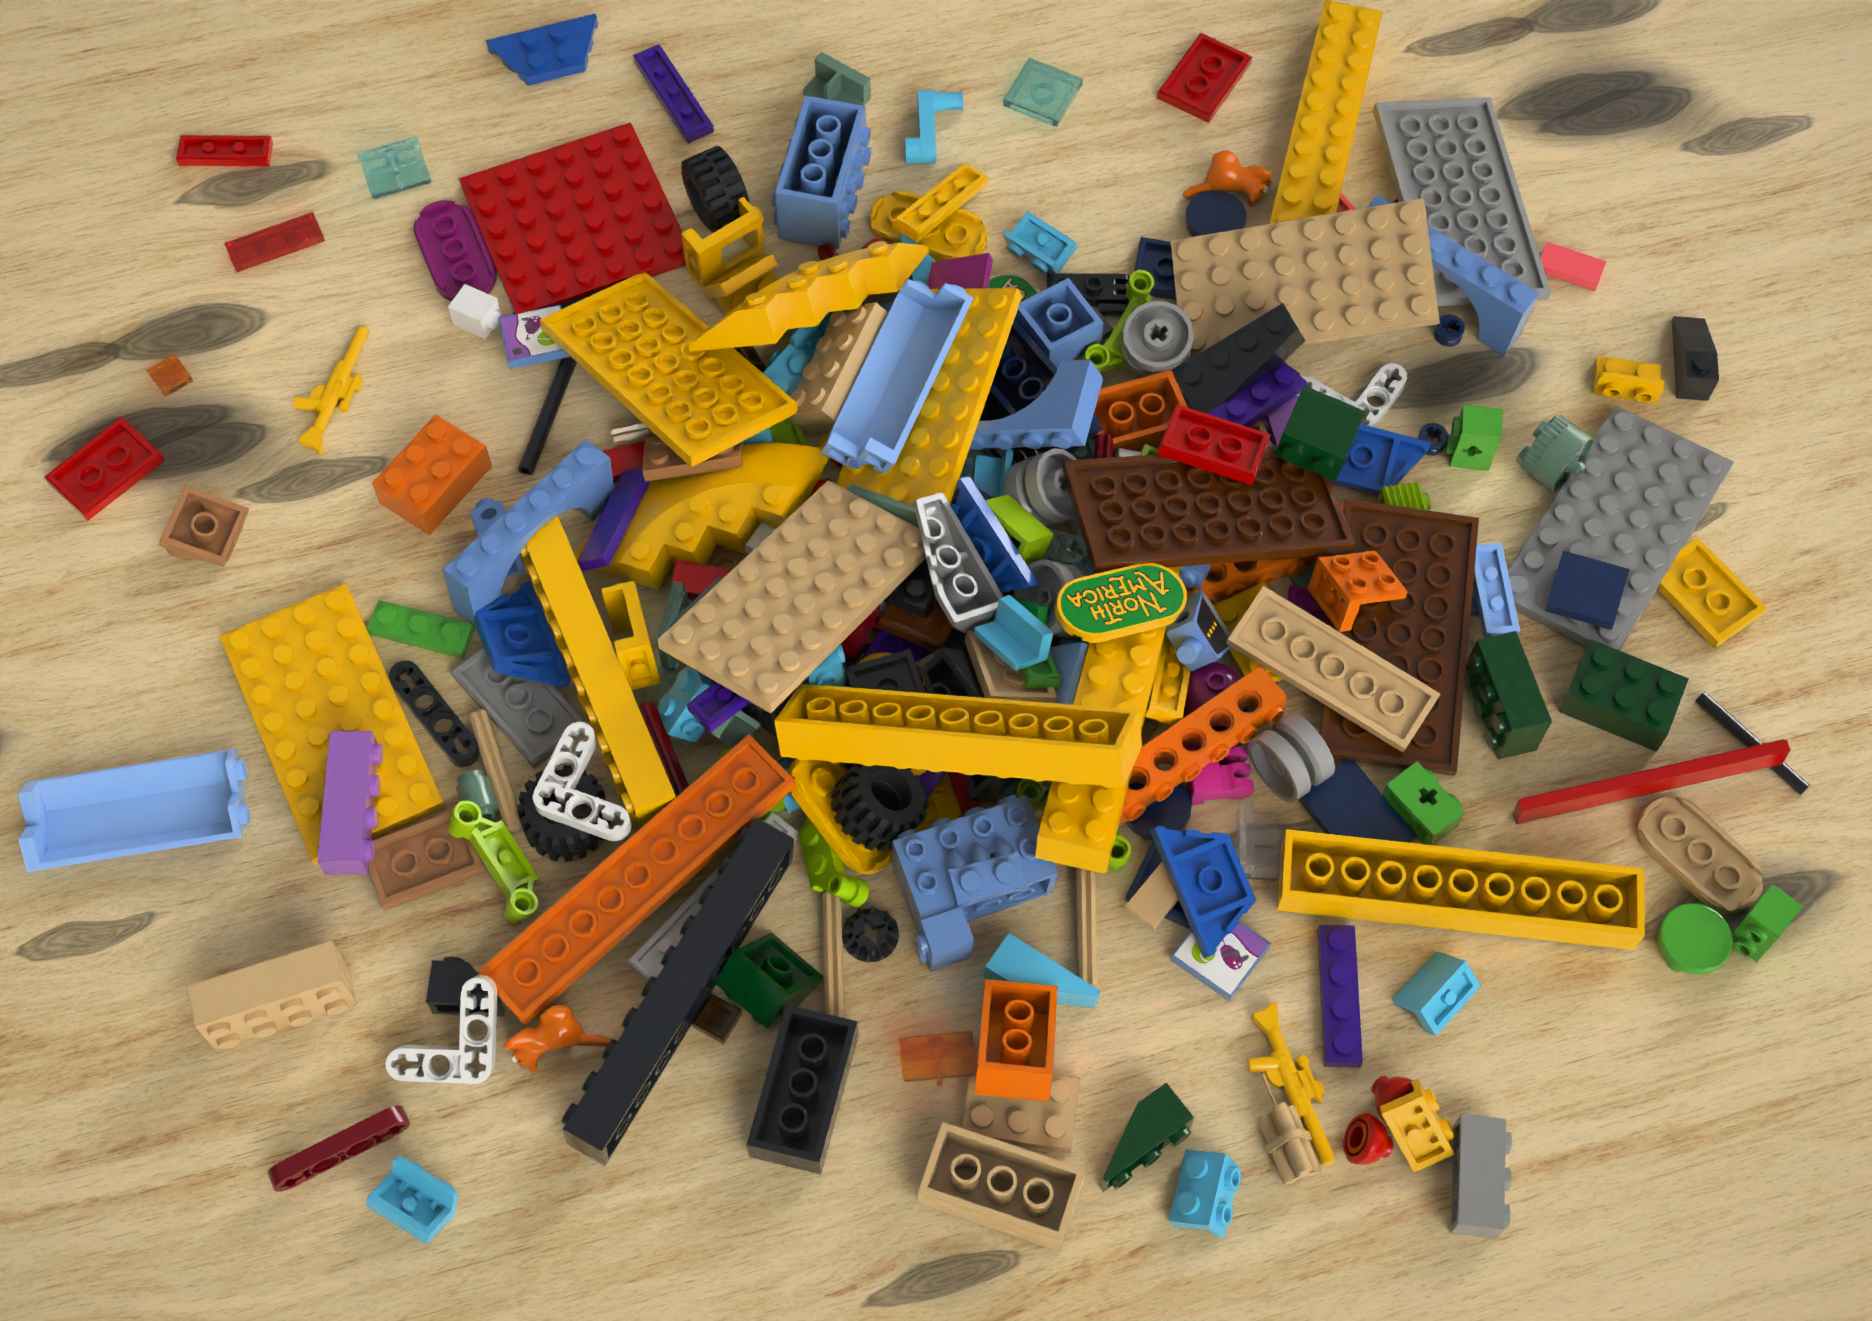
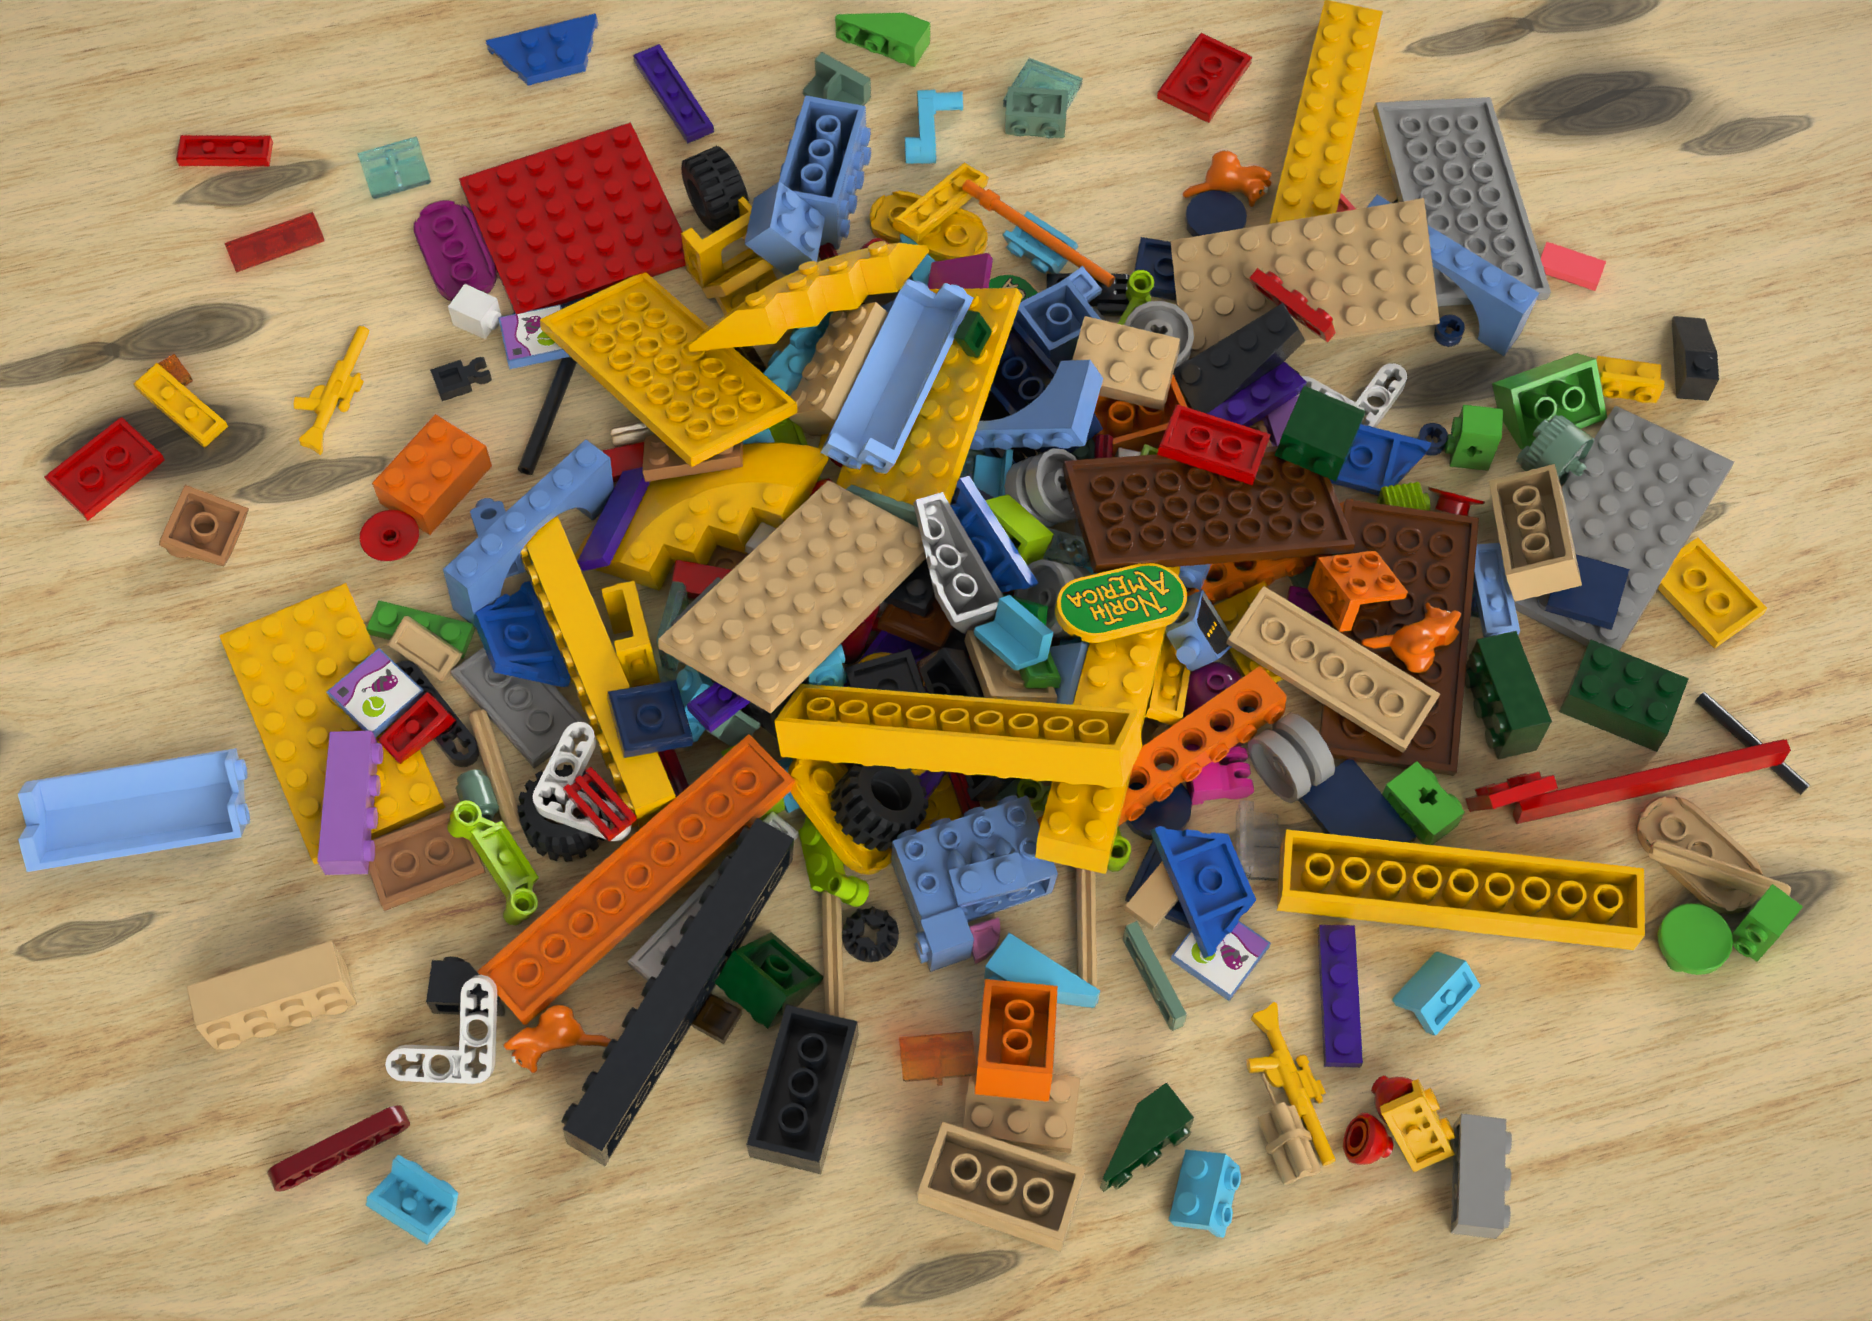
none -> yellow tile [133,363,228,448]
none -> tile [326,648,425,738]
none -> red piece [359,510,419,561]
none -> red slope [377,691,456,764]
none -> tan tile [387,616,463,682]
none -> black plate [430,357,492,401]
none -> red tile [563,766,637,842]
none -> dark blue tile [607,680,694,758]
none -> medium blue brick [744,181,825,275]
none -> bright green slope [835,13,930,67]
none -> dark green plate [953,310,992,358]
none -> orange bar [962,179,1115,287]
none -> bright pink tile [969,917,1000,964]
none -> sand green bracket [1005,86,1068,138]
none -> light blue tile [1062,266,1102,303]
none -> tan brick [1073,316,1180,411]
none -> sand green tile [1123,921,1187,1031]
none -> red plate [1249,268,1336,343]
none -> orange animal [1361,602,1461,673]
none -> red piece [1428,487,1485,516]
none -> red plate [1465,771,1558,812]
none -> tan brick [1489,464,1582,602]
none -> bright green slope [1492,353,1607,450]
none -> tan axle [1649,839,1791,897]

